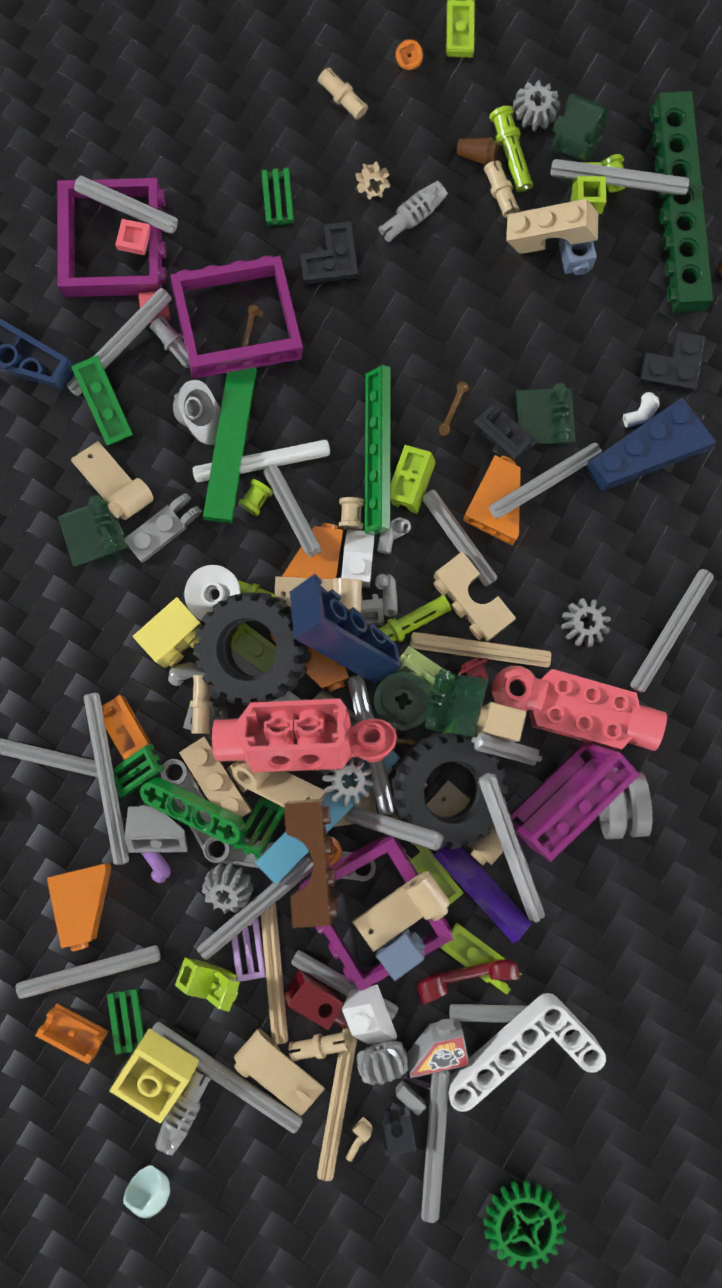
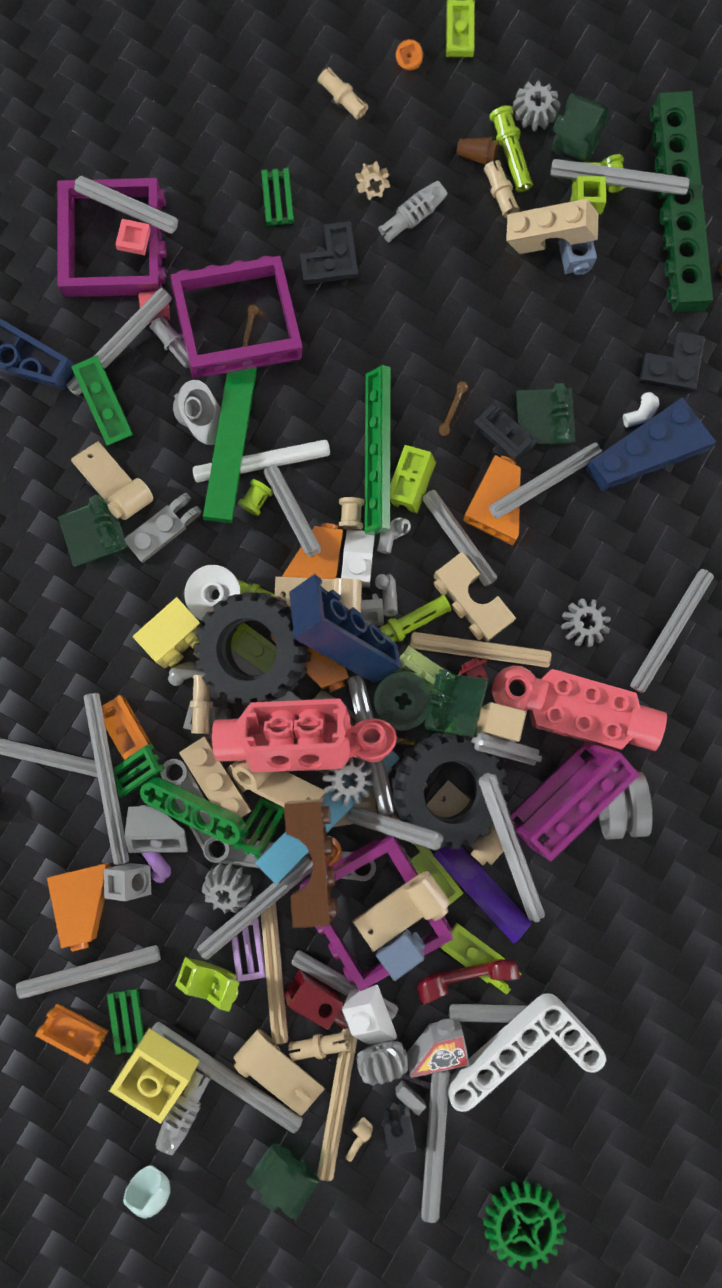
none -> light grey brick [104,863,151,901]
none -> clear green brick [246,1143,320,1219]

